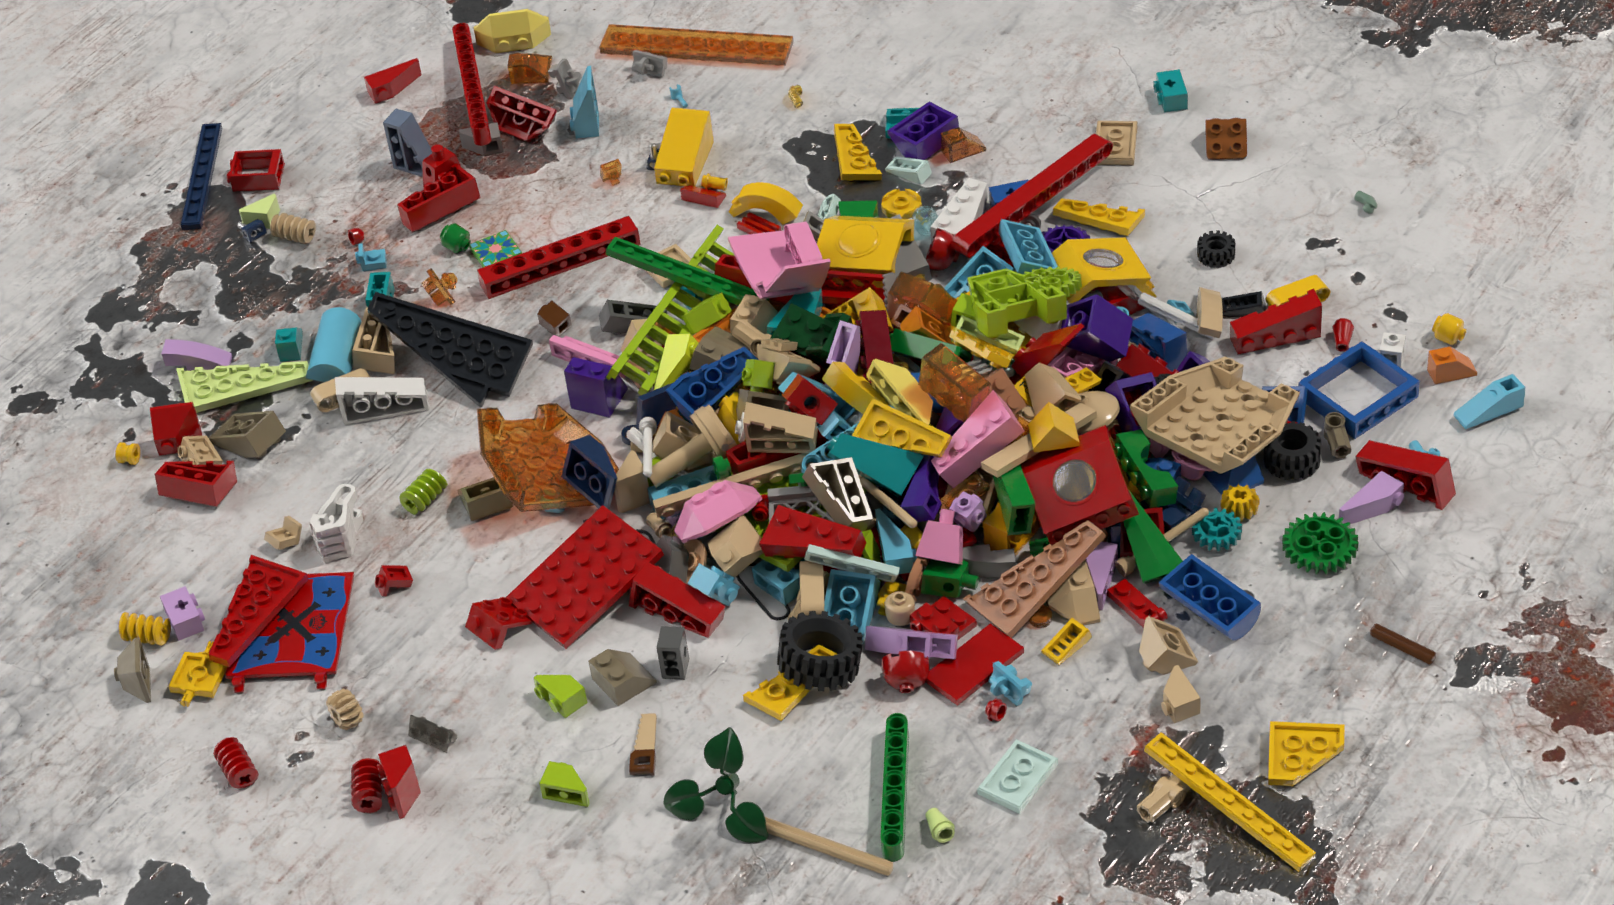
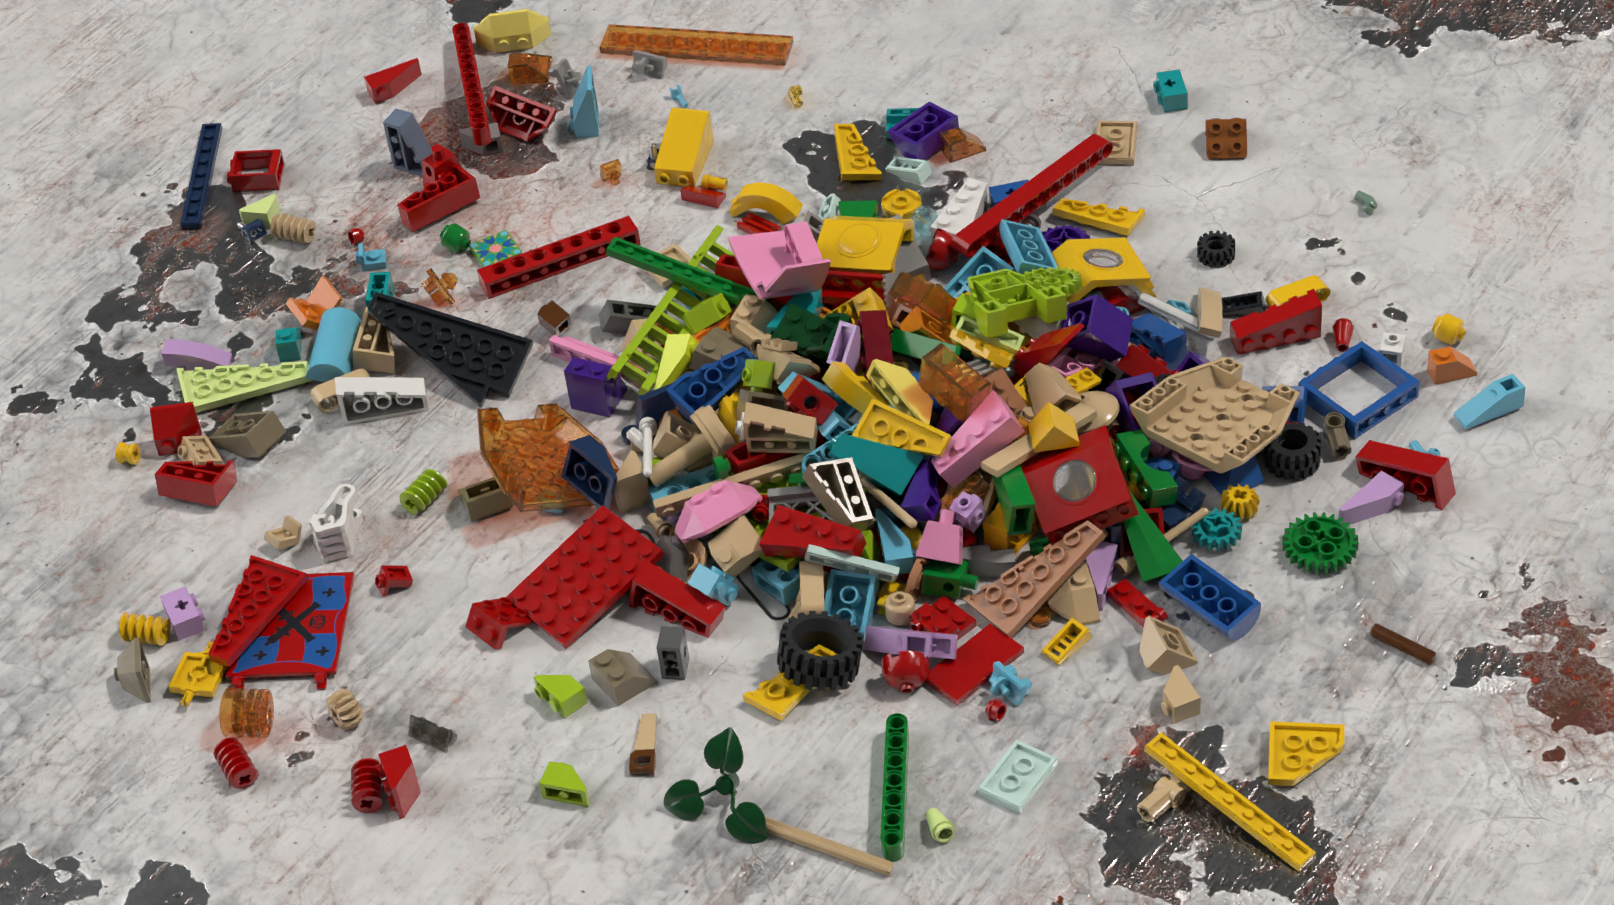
none -> clear orange wheel [219,688,274,738]
none -> orange bracket [286,276,343,331]

